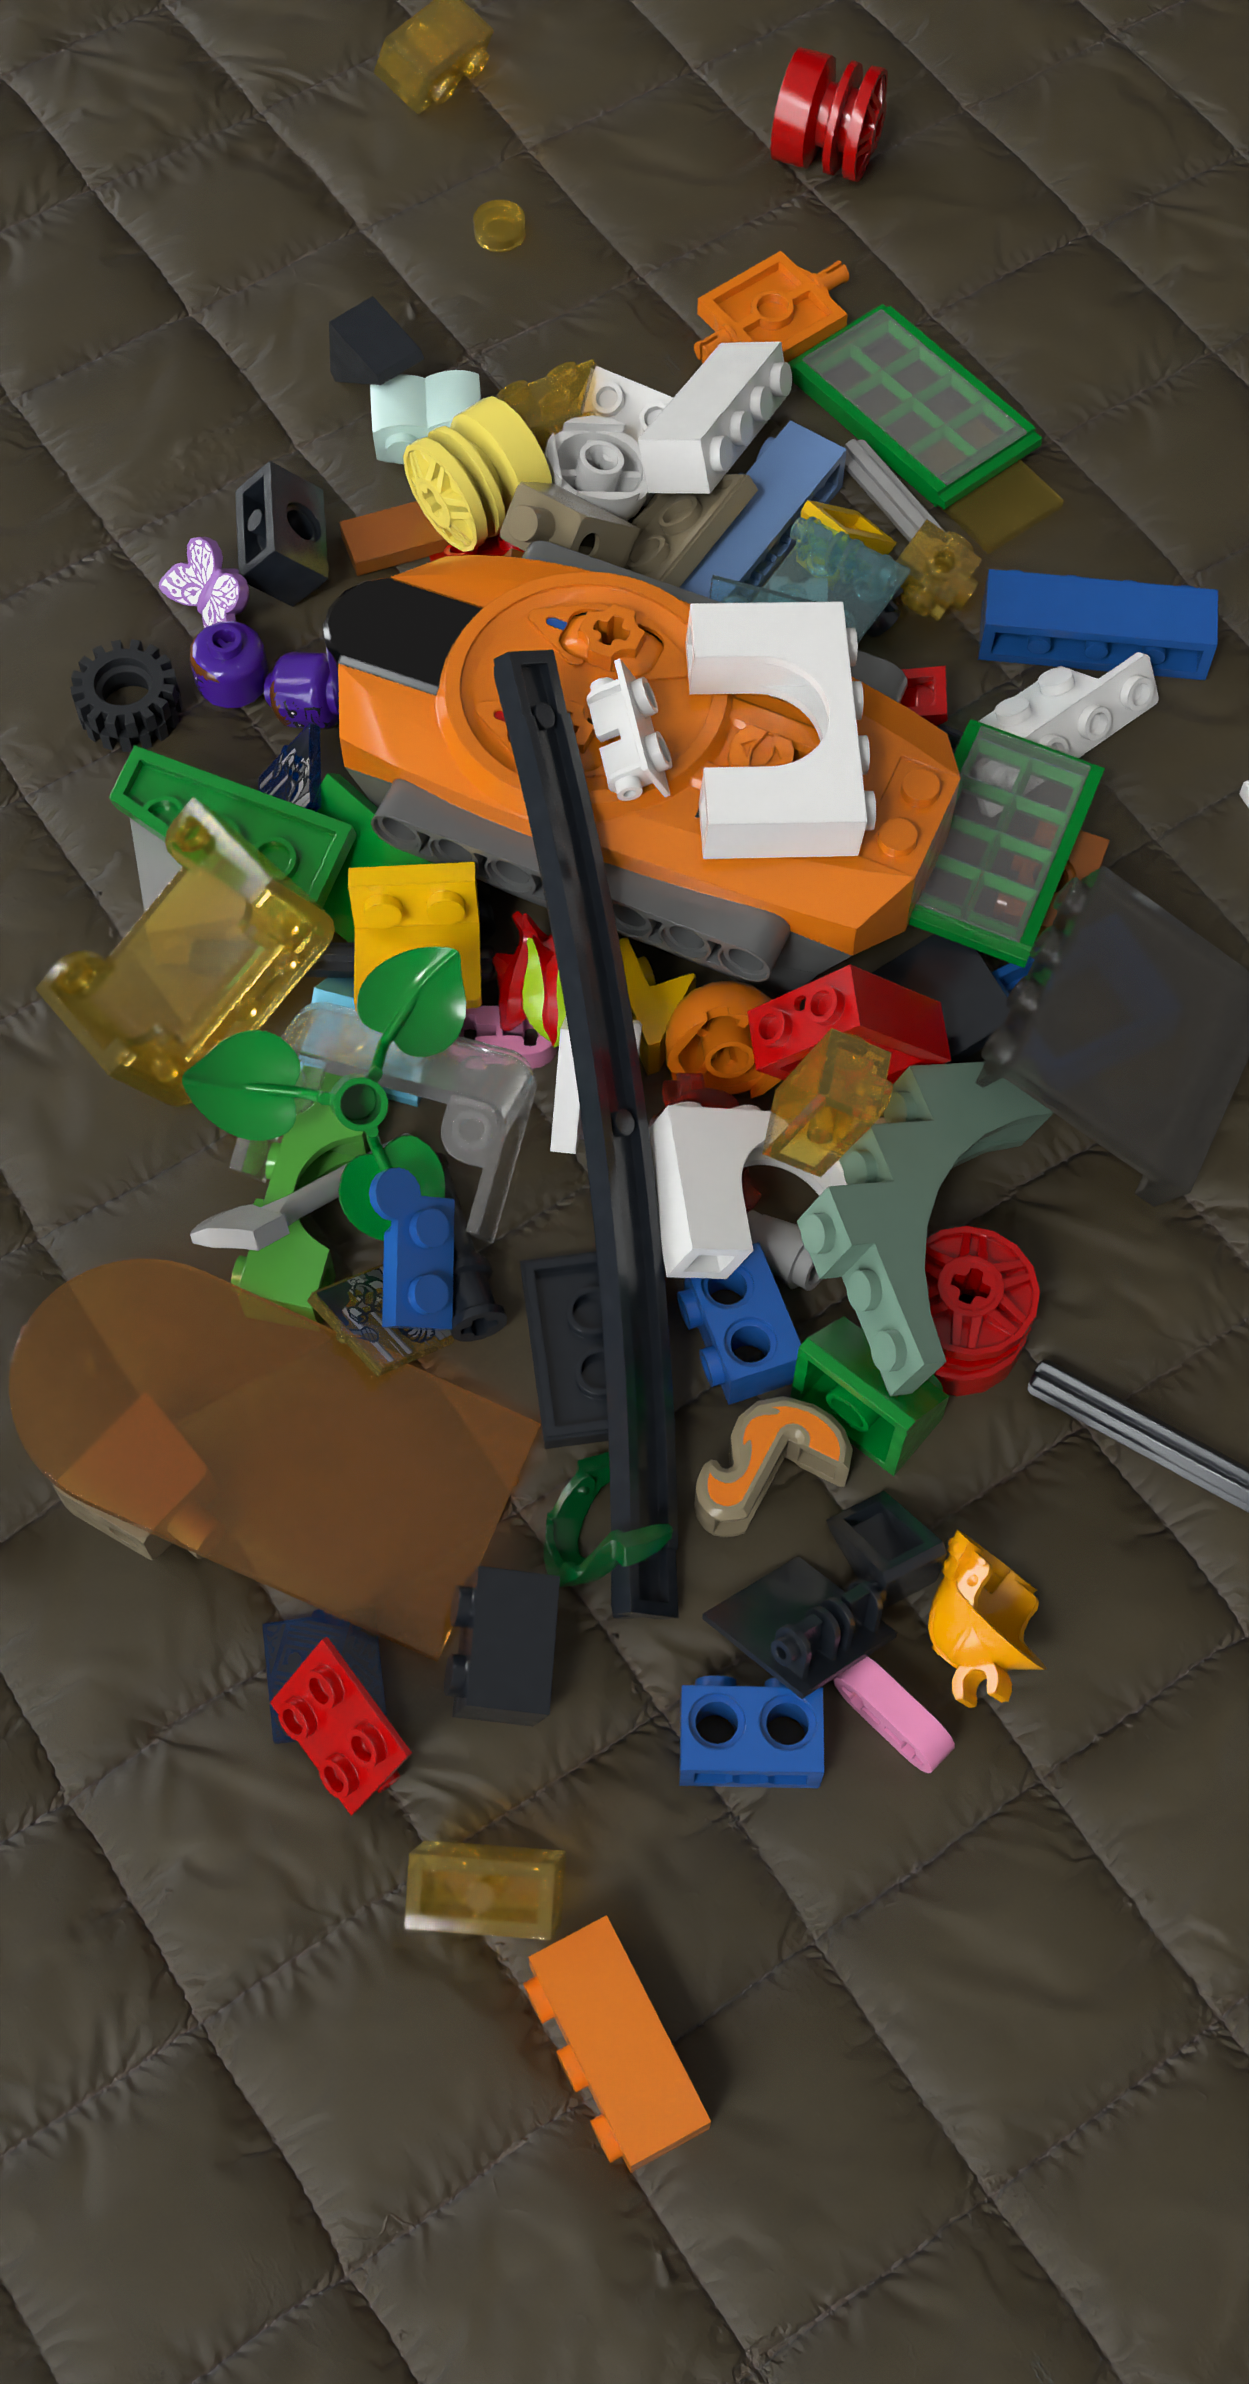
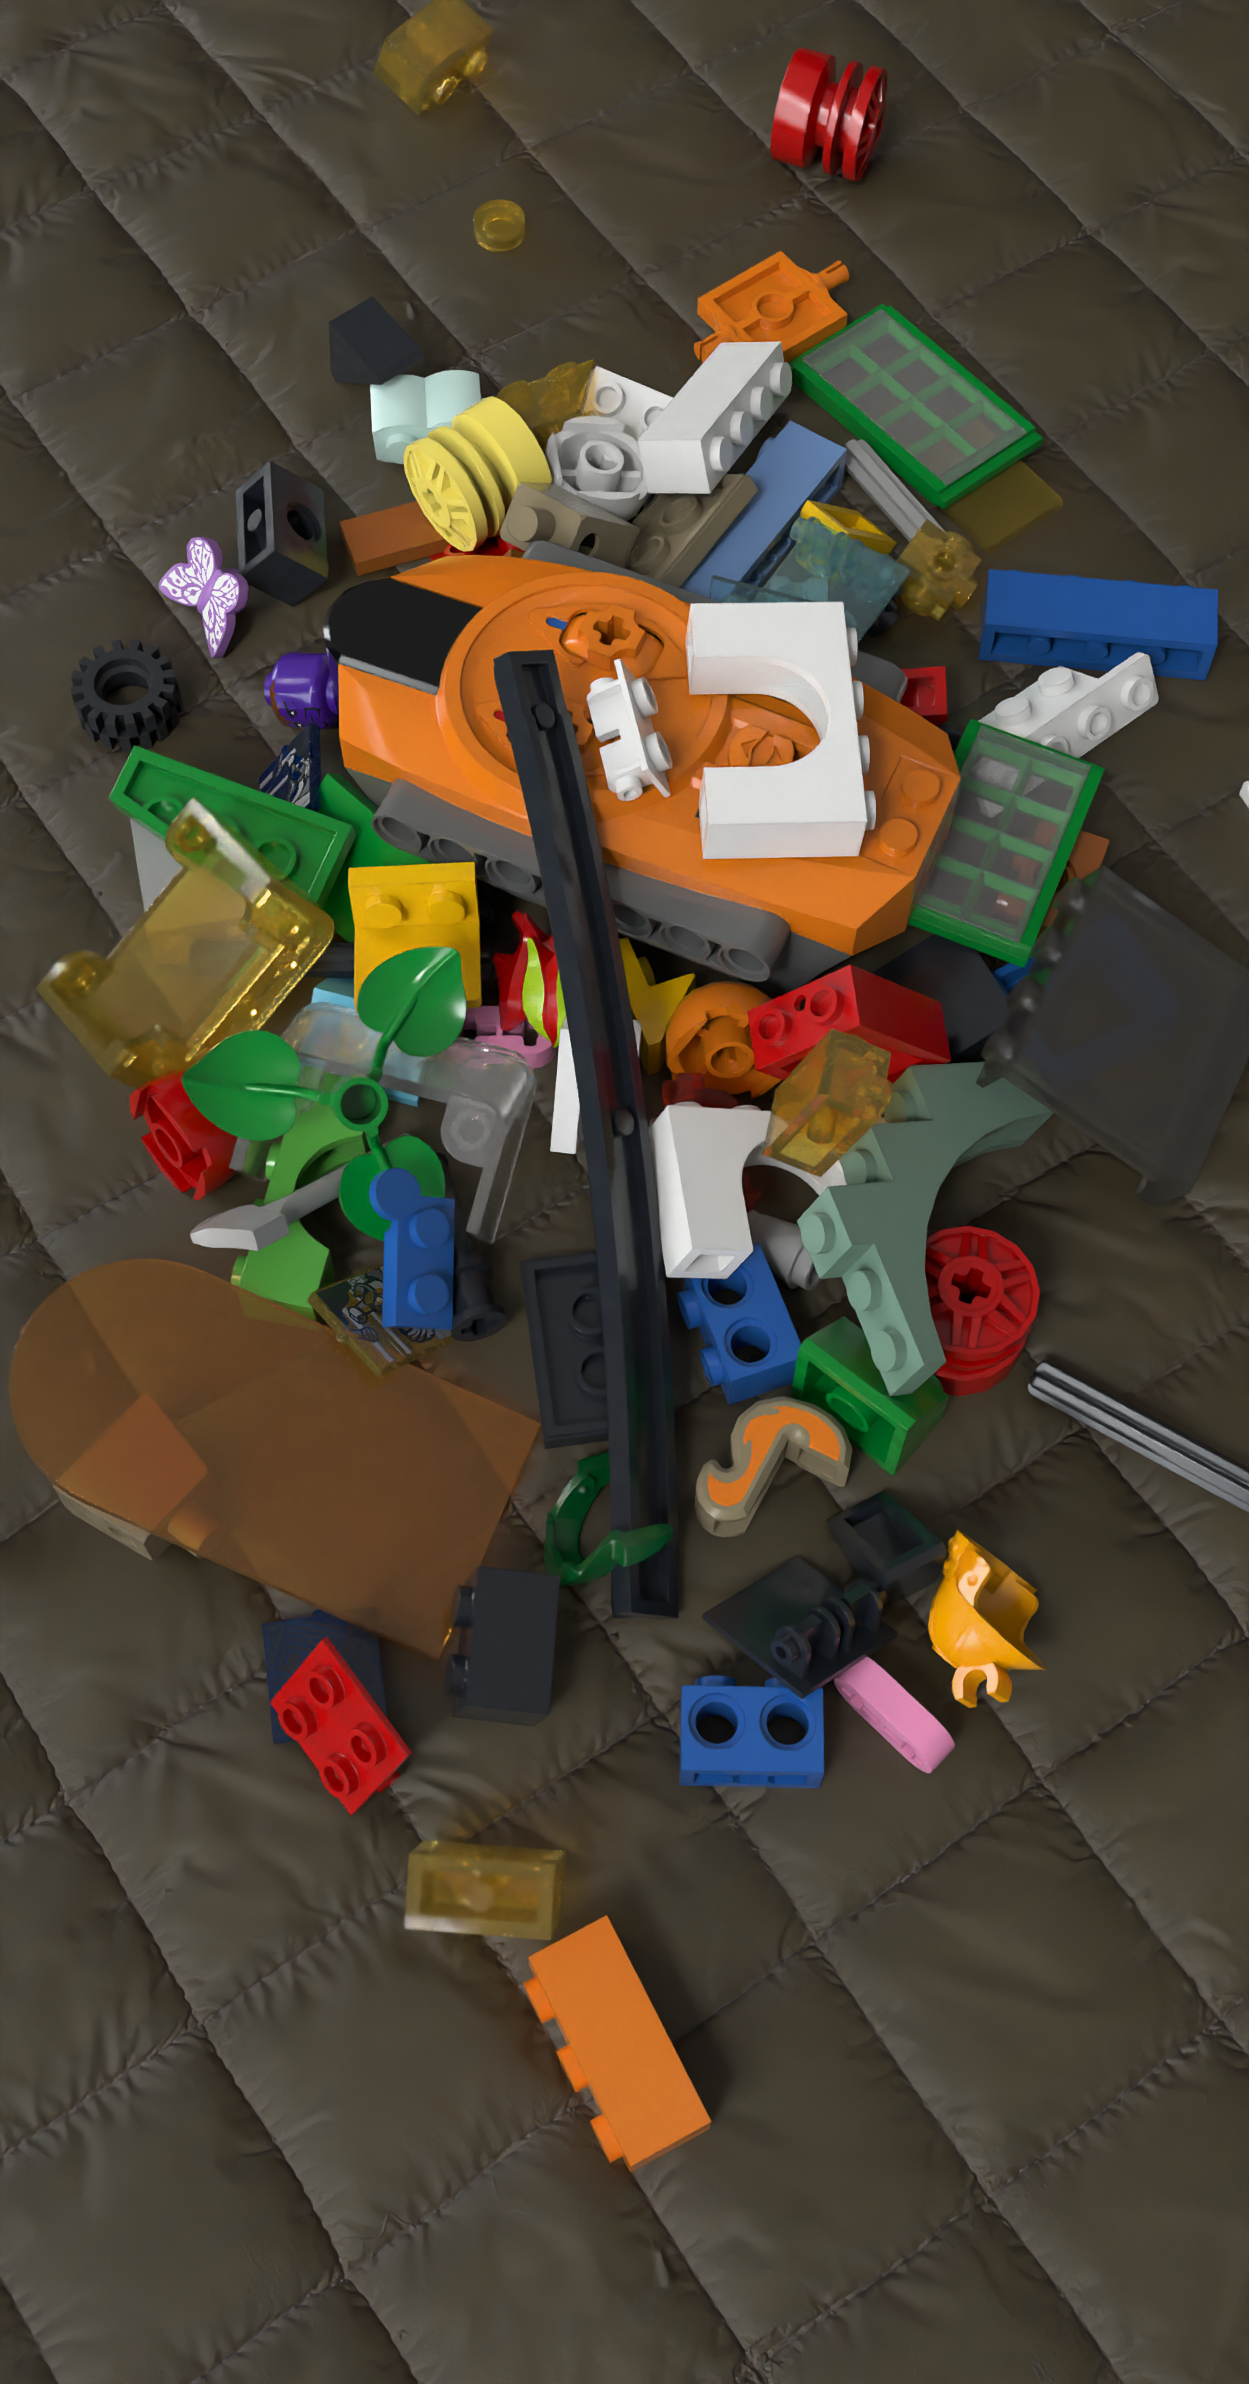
dark purple head [190,621,269,708] -> none
none -> red cylinder [129,1070,250,1201]

